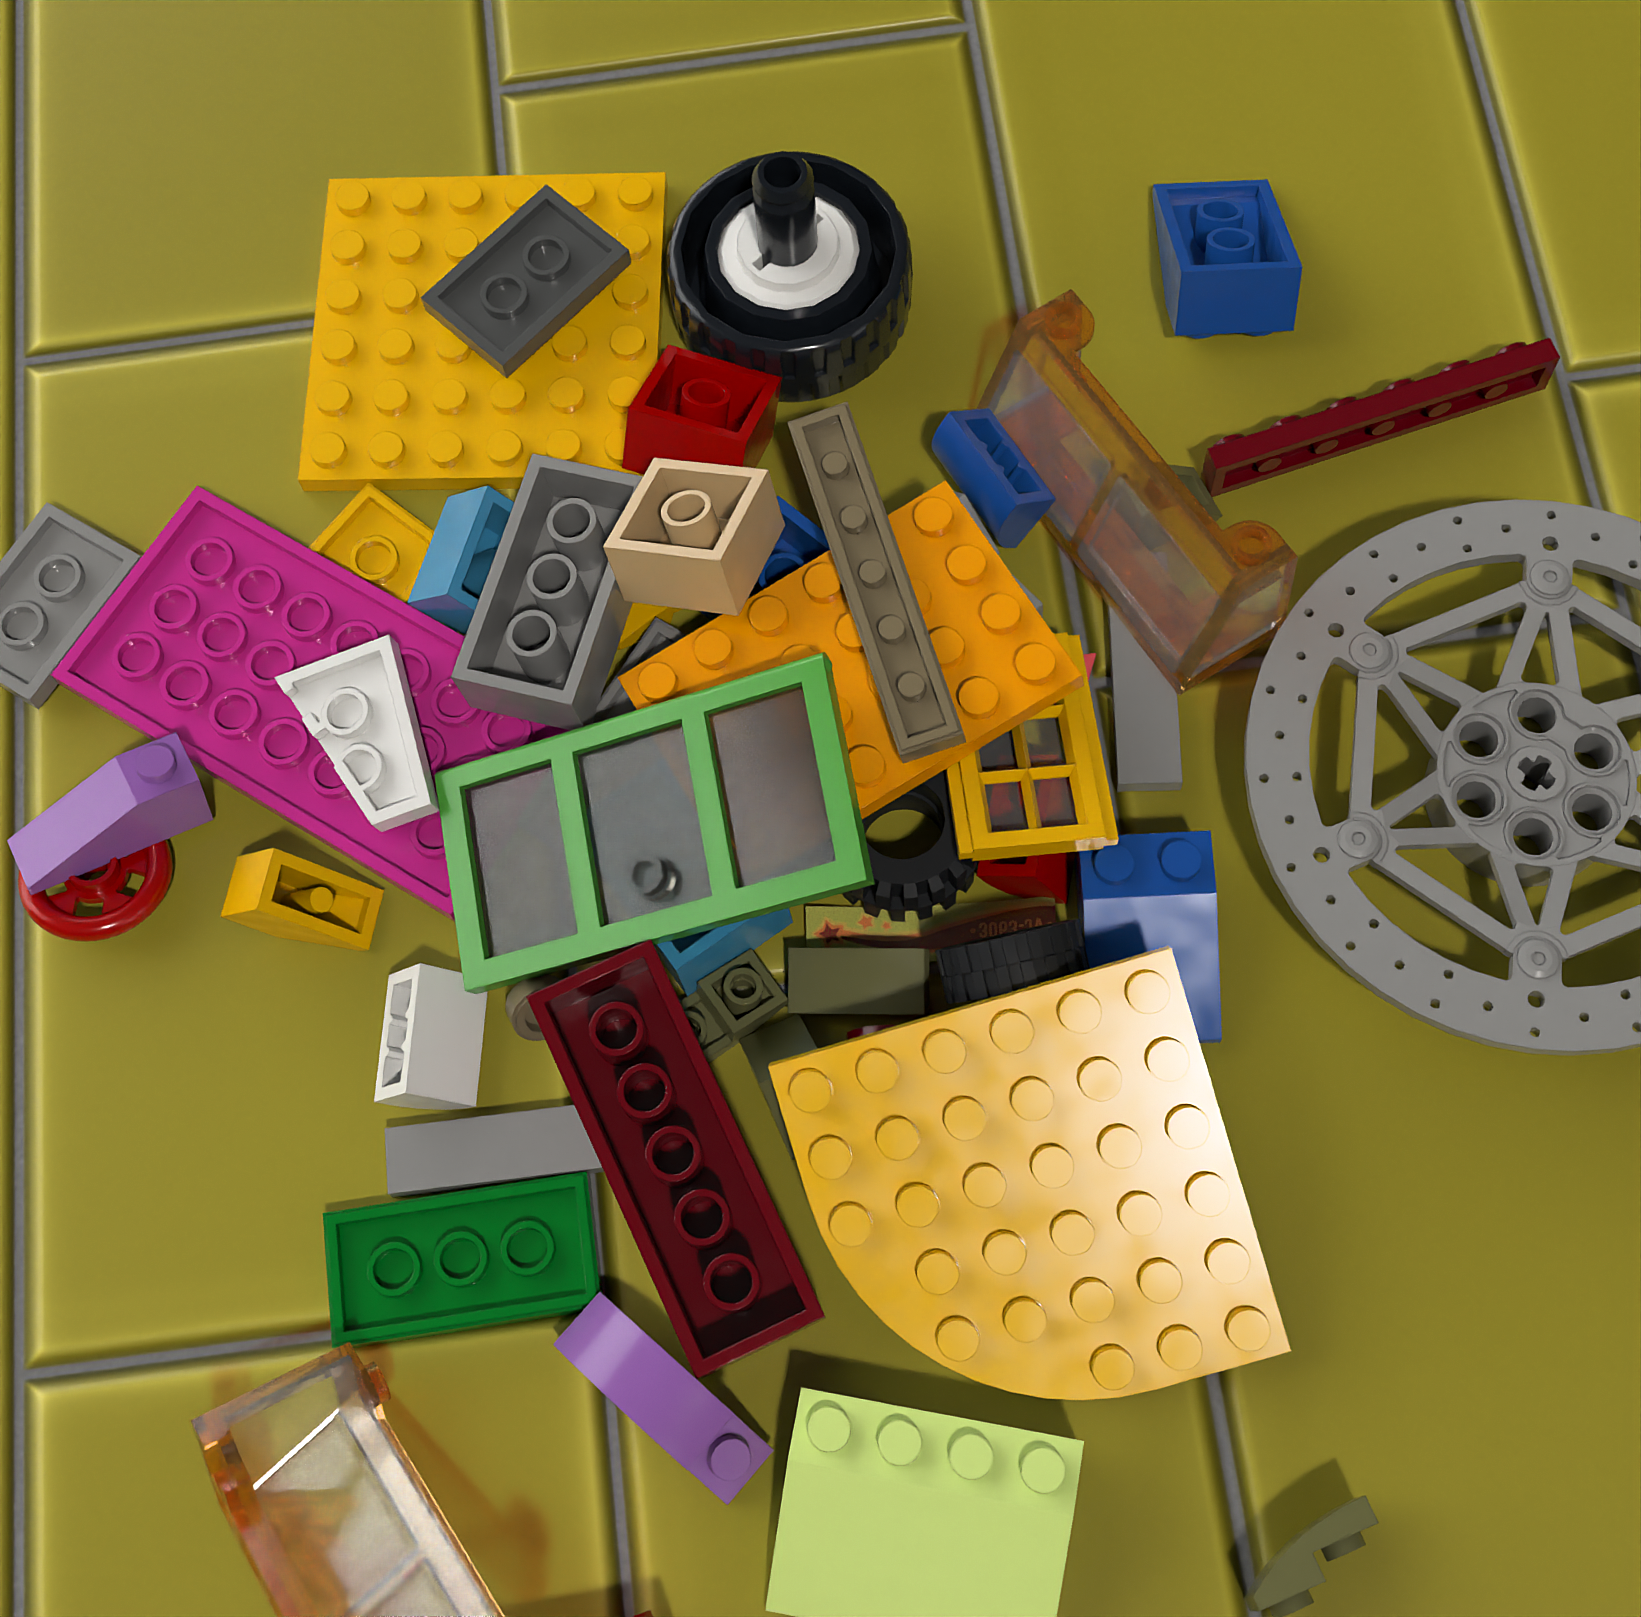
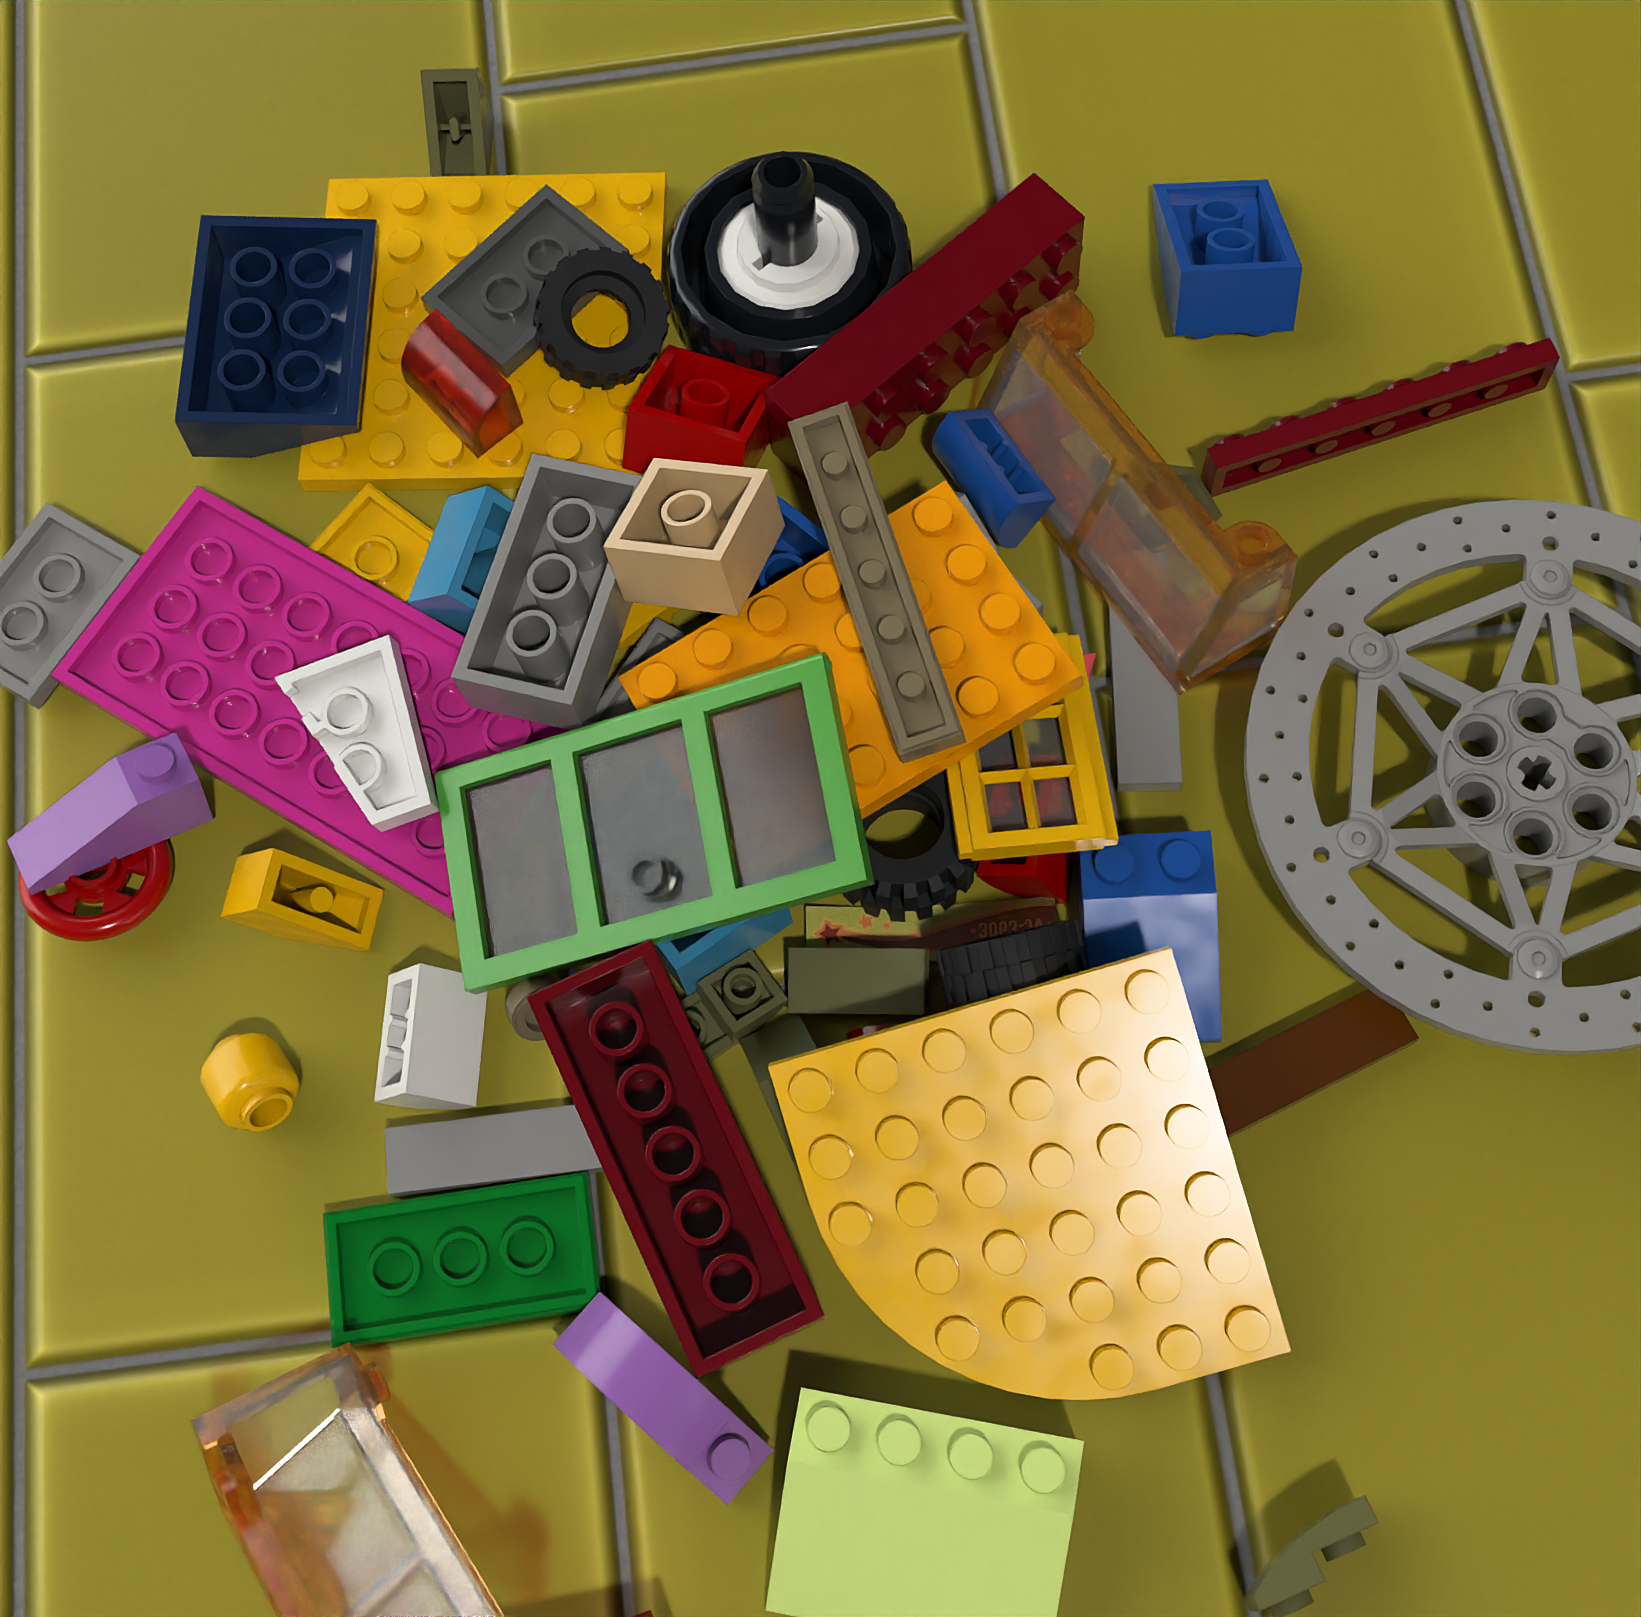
none -> dark blue slope [175,215,378,458]
none -> yellow head [200,1033,300,1132]
none -> clear red brick [401,308,524,459]
none -> olive slope [420,67,494,177]
none -> black tyre [533,247,670,390]
none -> dark red brick [764,173,1085,487]
none -> reddish brown tile [1208,989,1419,1139]

